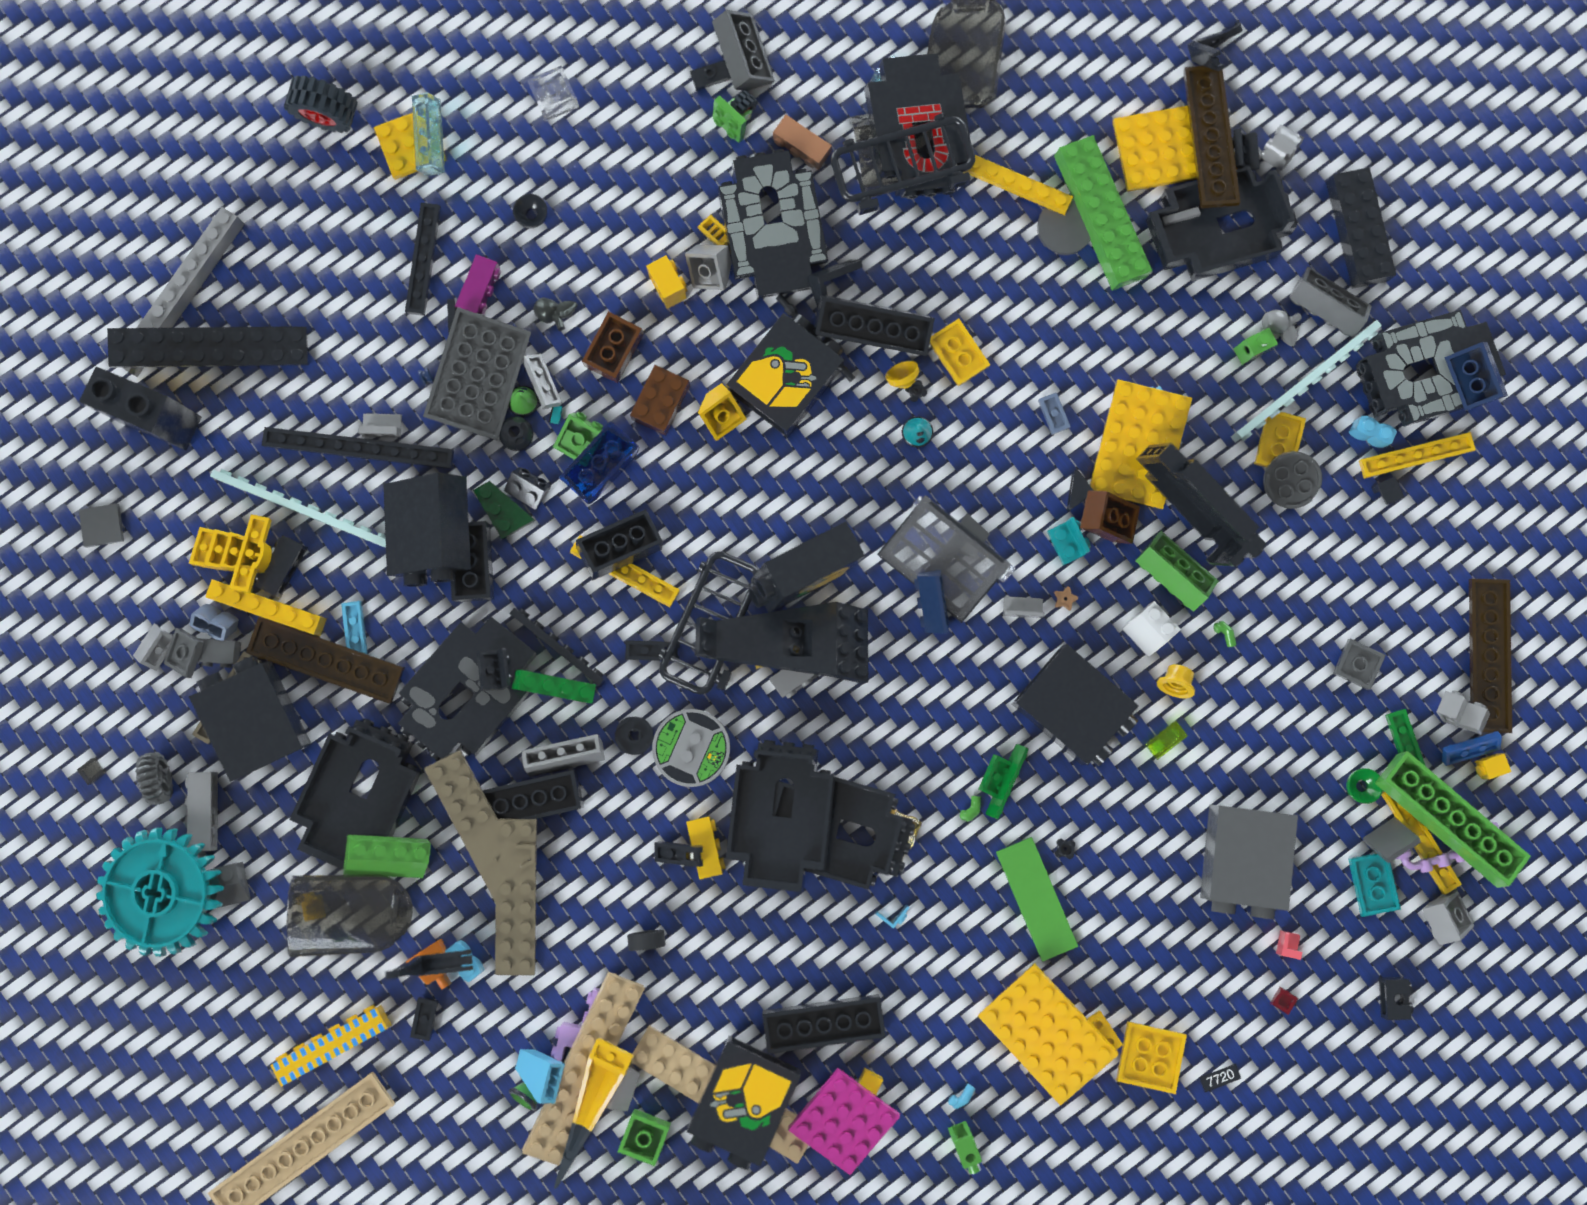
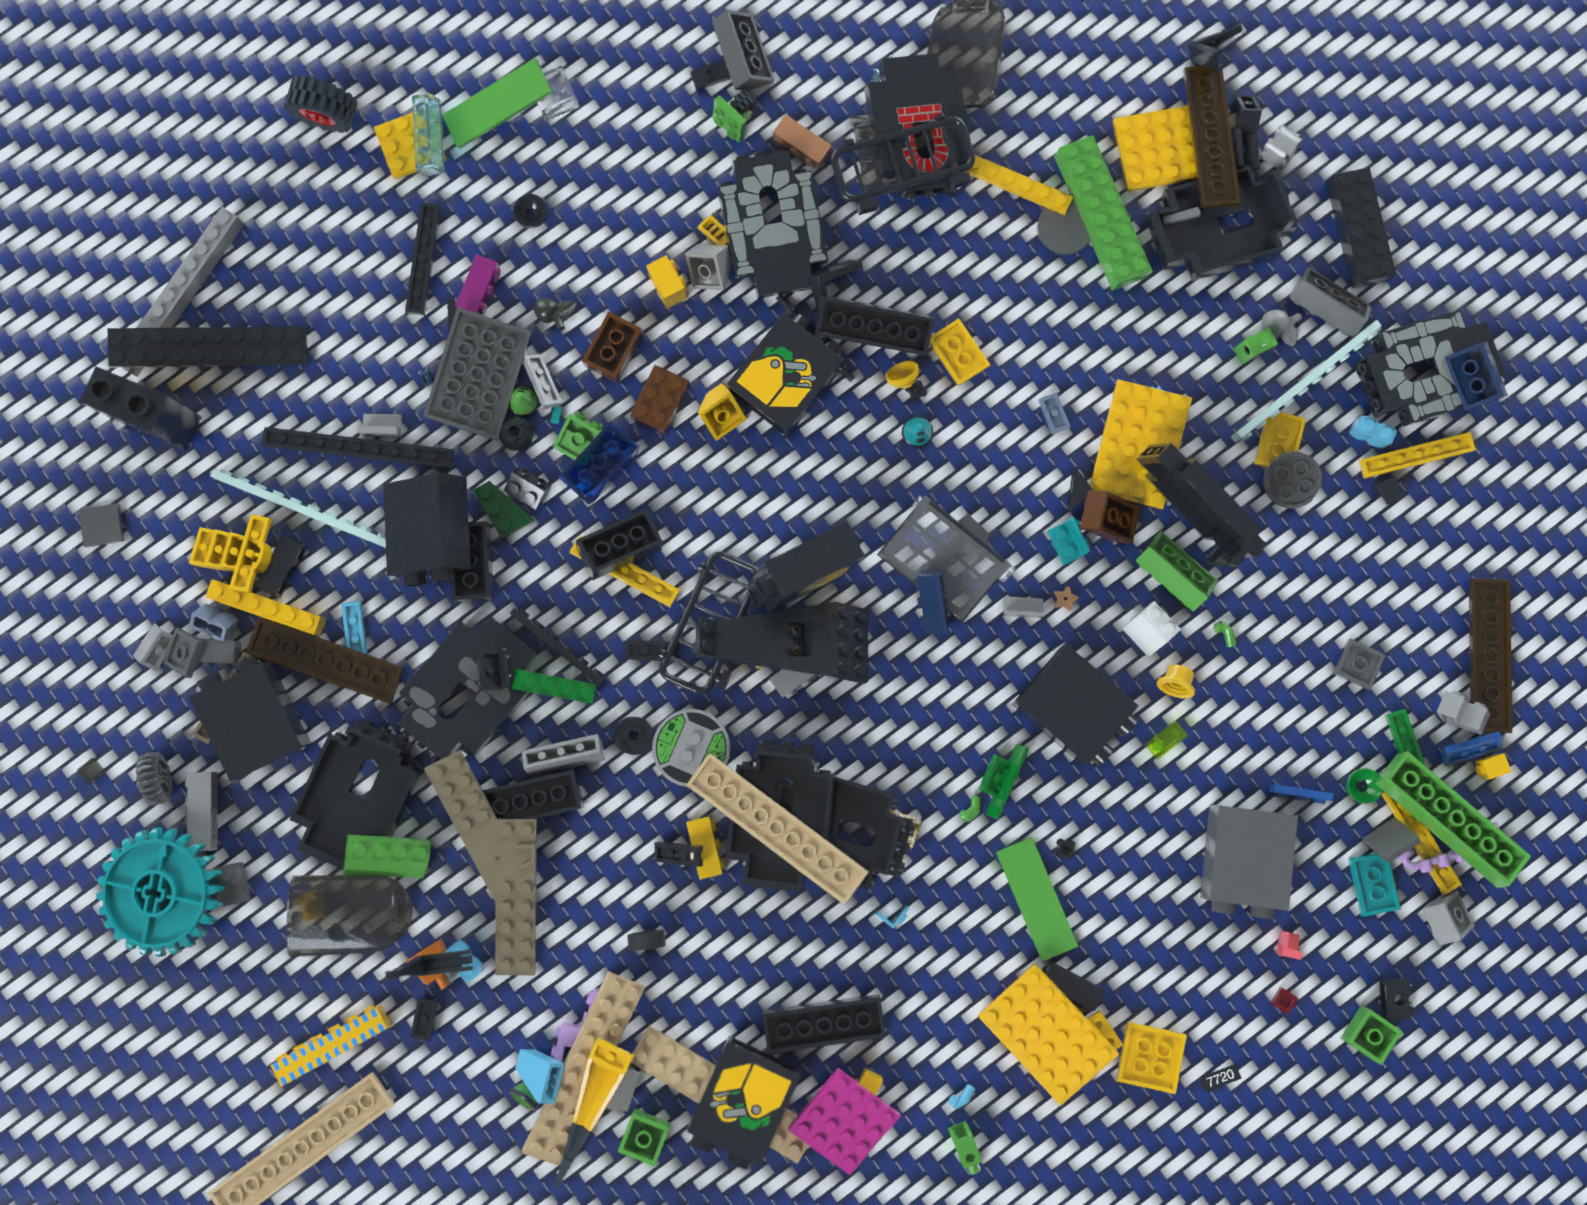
none -> bright green tile [442,58,553,149]
none -> tan plate [686,753,869,905]
none -> black brick [1044,960,1105,1012]
none -> black slope [1235,95,1262,134]
none -> blue plate [1269,784,1333,804]
none -> bright green brick [1340,1006,1402,1065]

